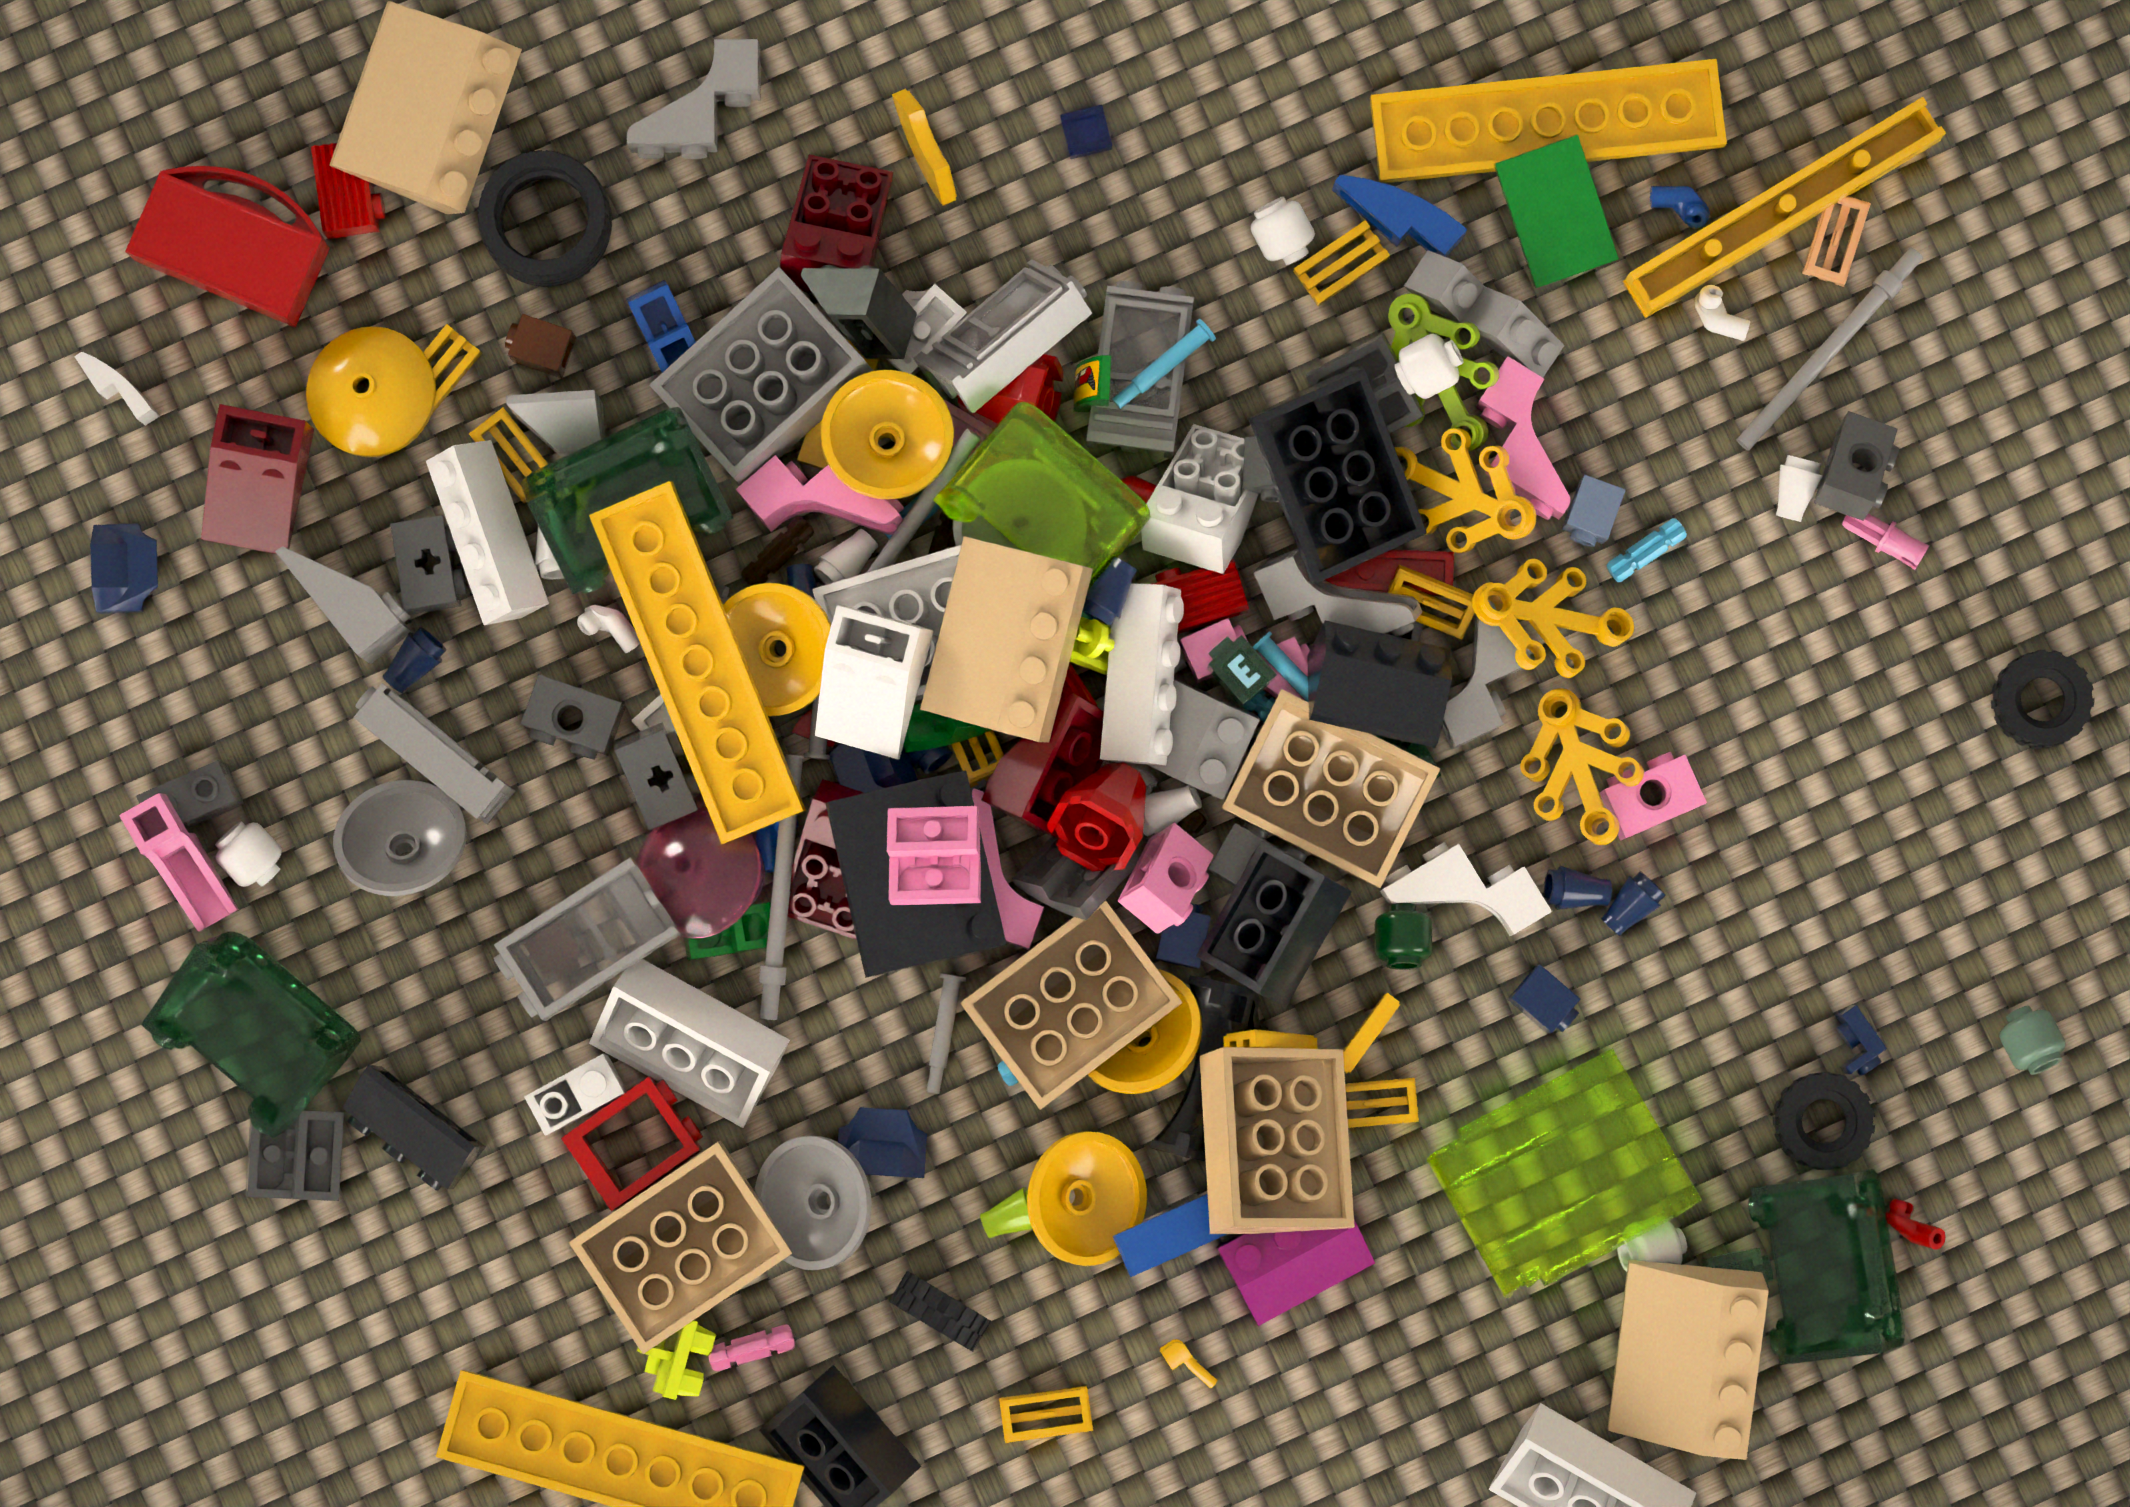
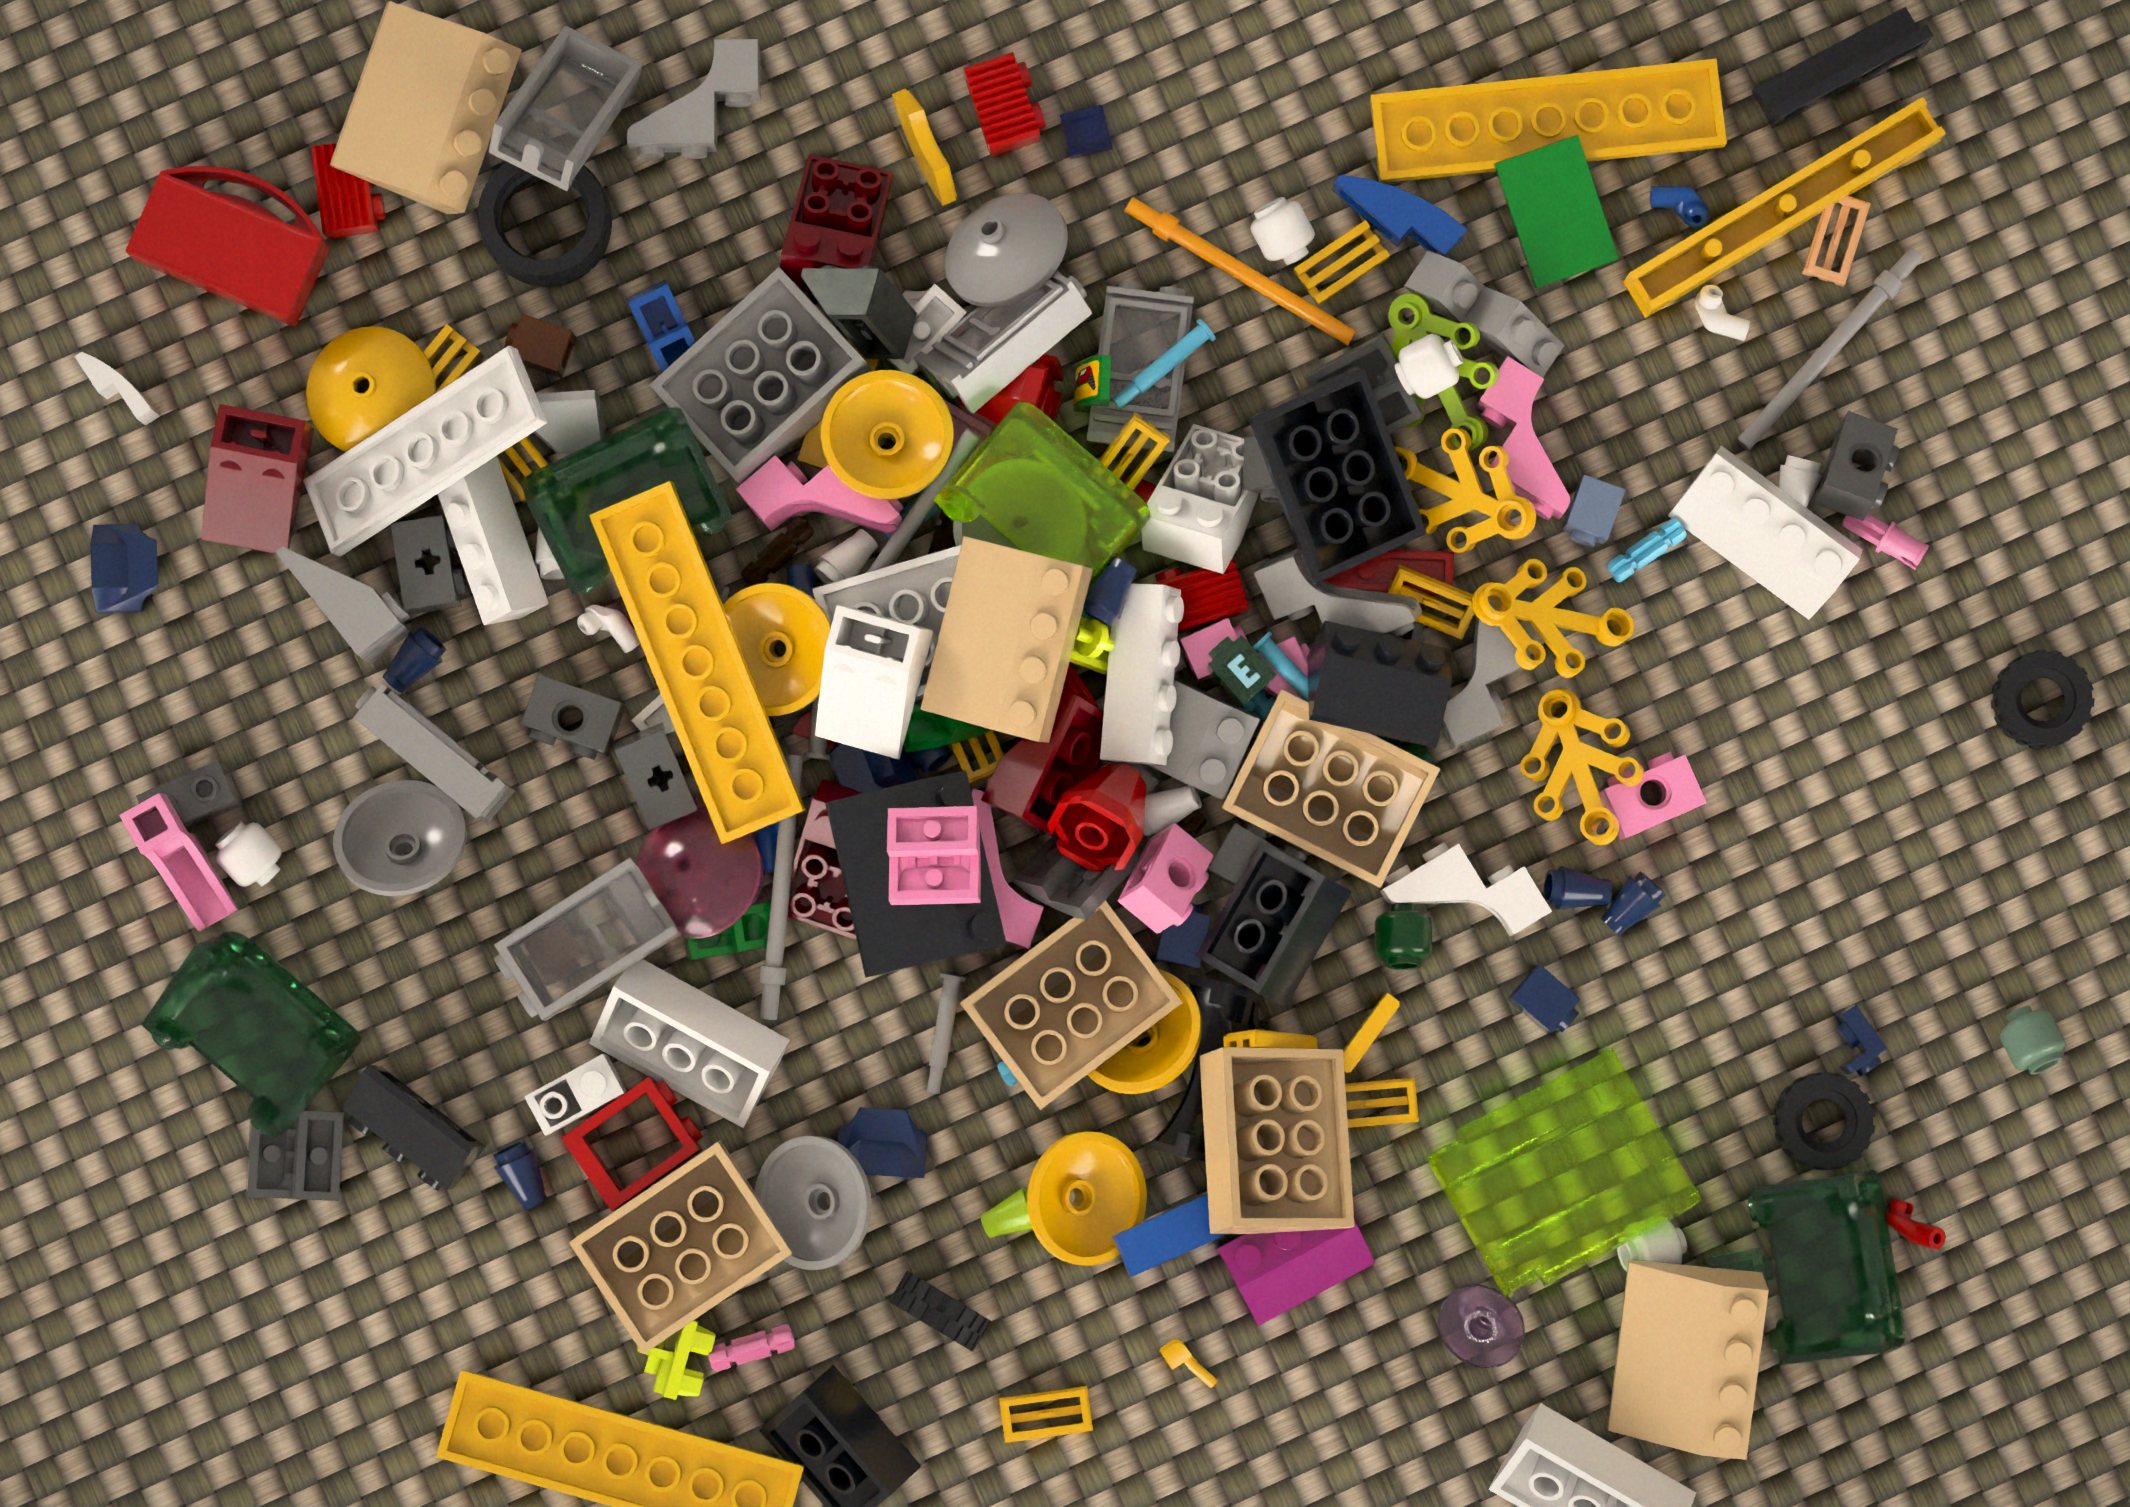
none -> white tile [303,346,547,557]
none -> door [488,25,643,191]
none -> dark blue cone [493,1140,548,1210]
none -> light grey dish [944,193,1068,307]
none -> red brick [963,52,1046,157]
none -> yellow tile [1084,411,1170,509]
none -> light orange bar [1124,197,1356,346]
none -> dish [1438,1284,1525,1368]
none -> white slope [1668,446,1863,620]
none -> black fence [1752,7,1934,129]

